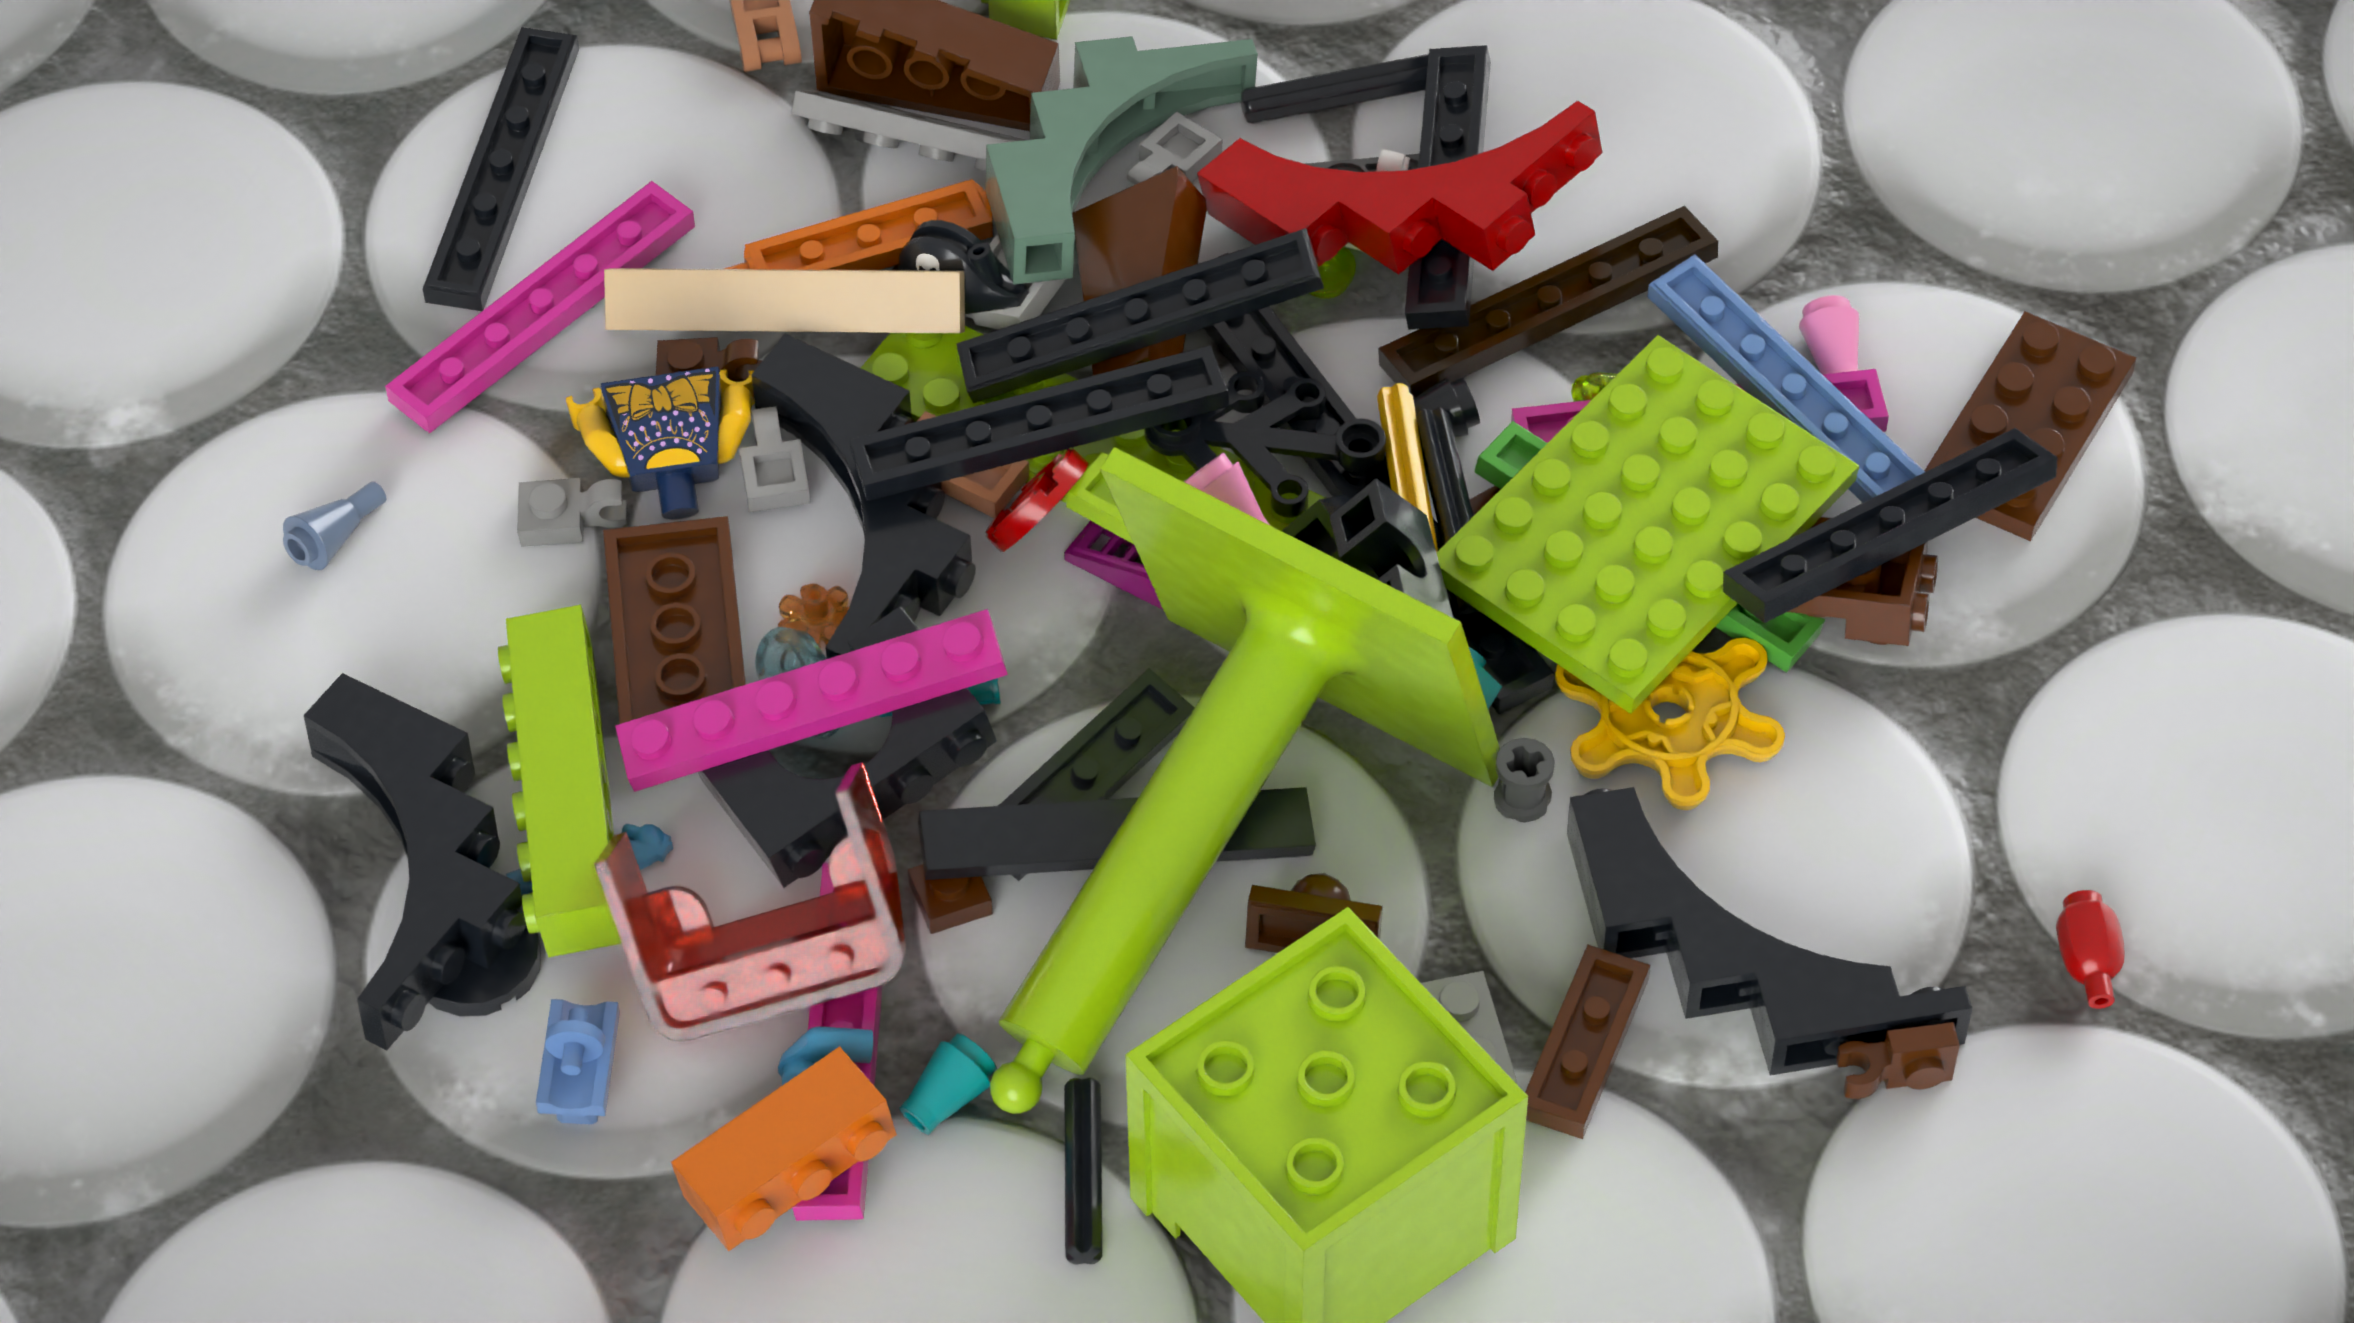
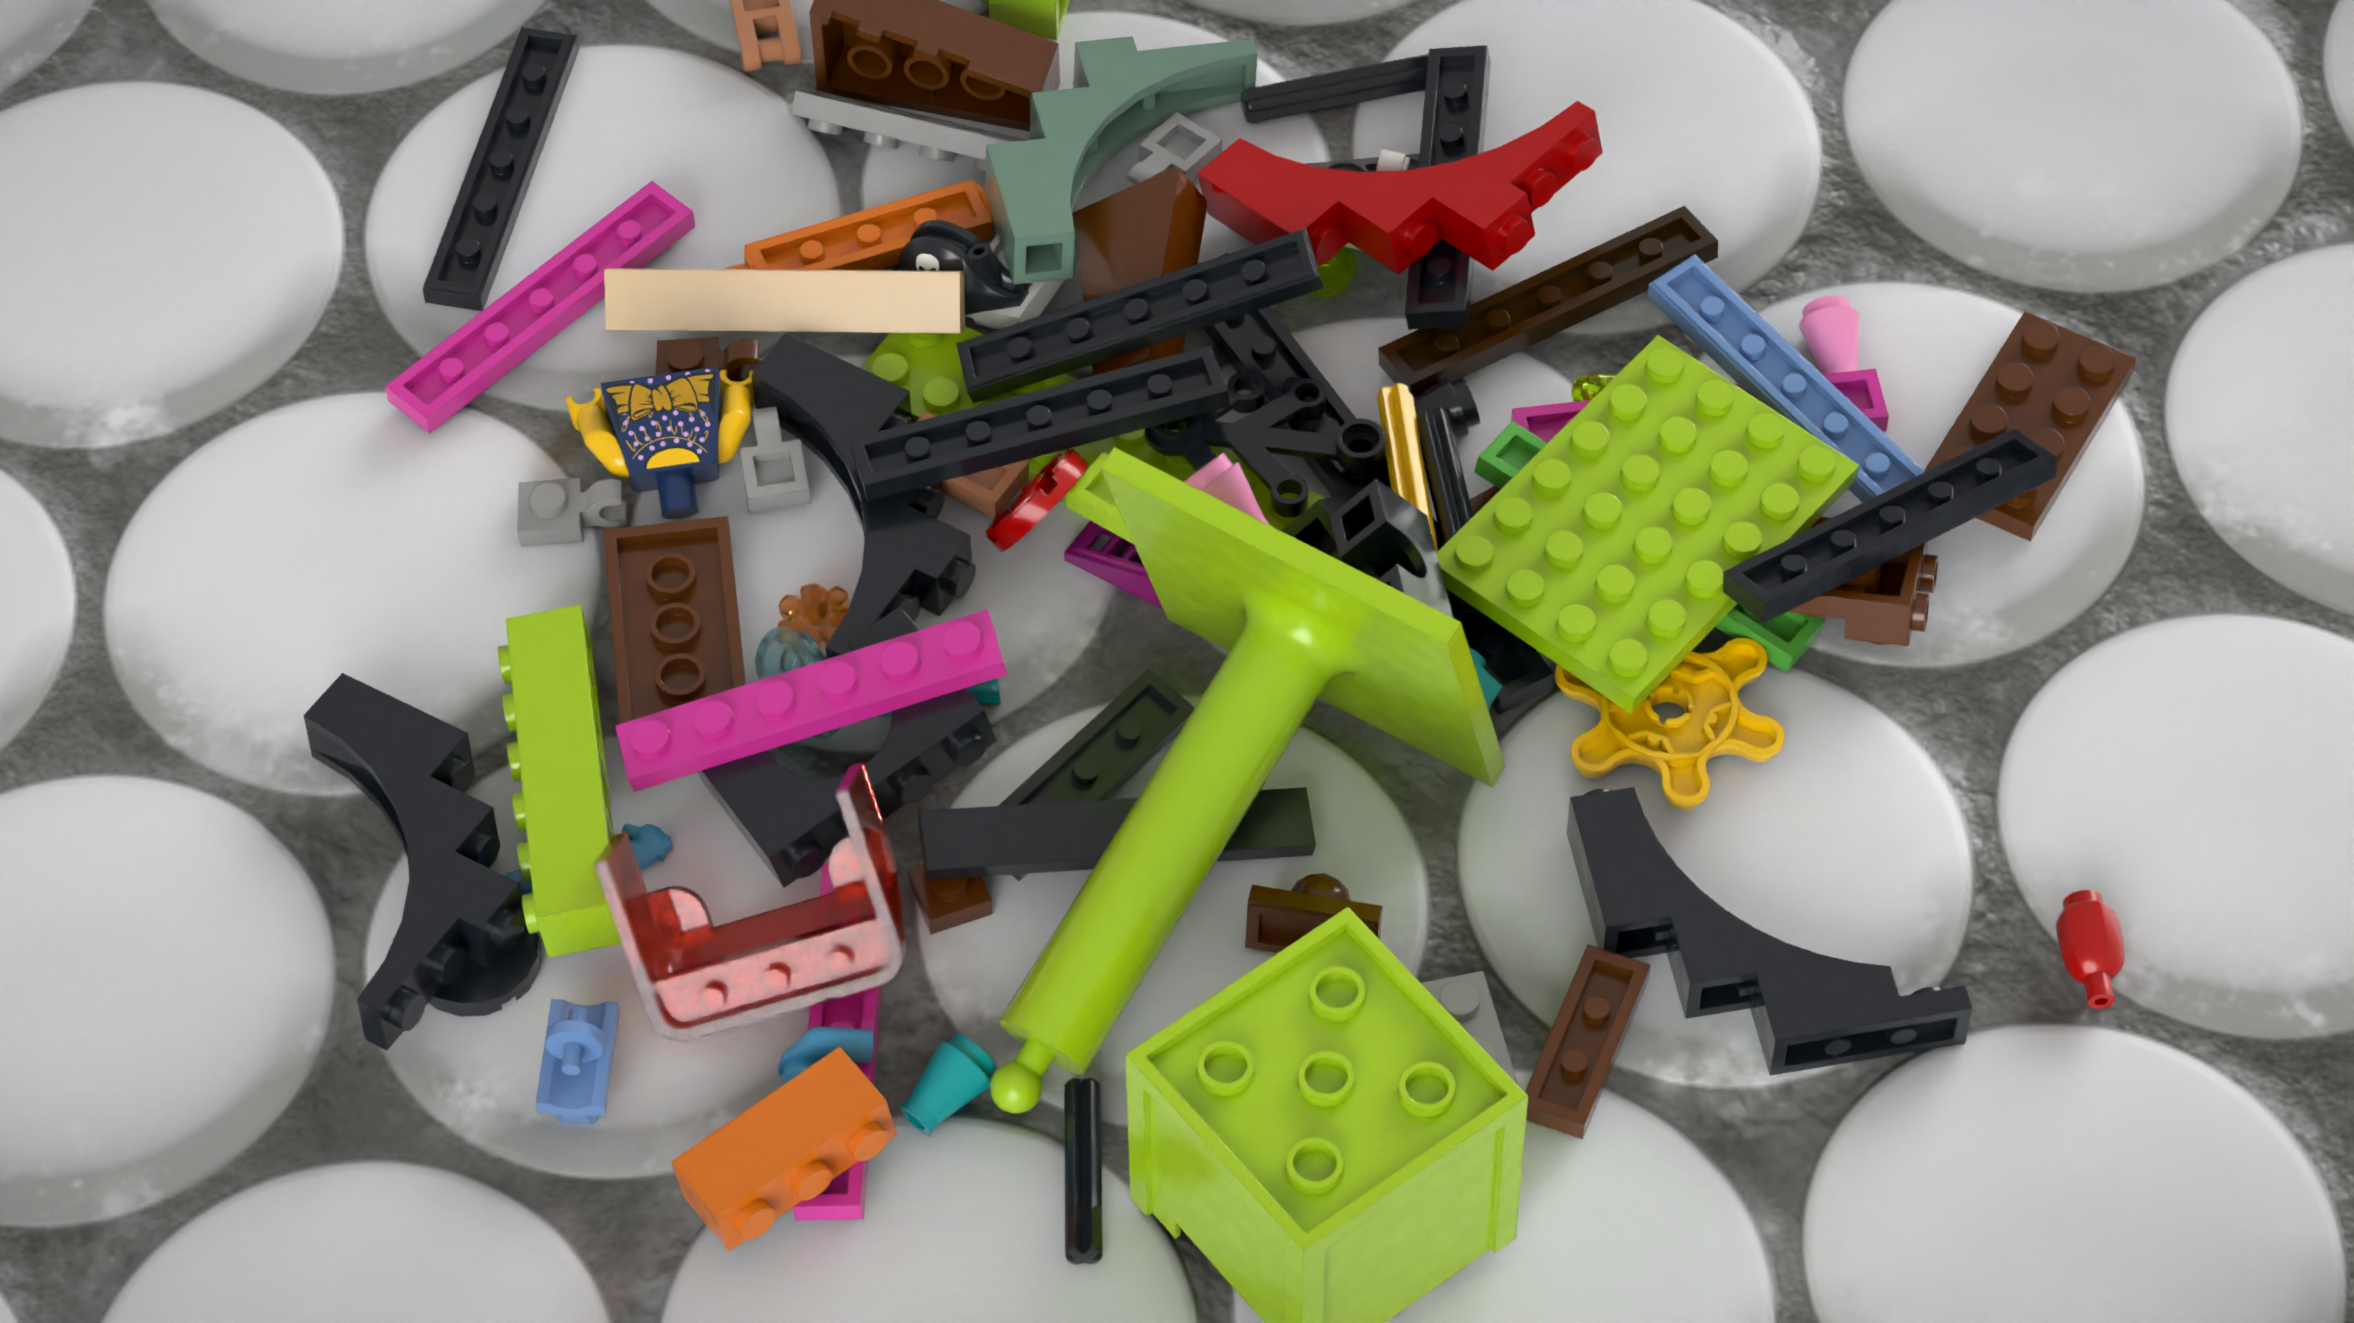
sand blue cone [283,482,386,570] -> none
dark grey bush [1494,738,1555,823] -> none
reddish brown plate [1836,1022,1960,1099] -> none

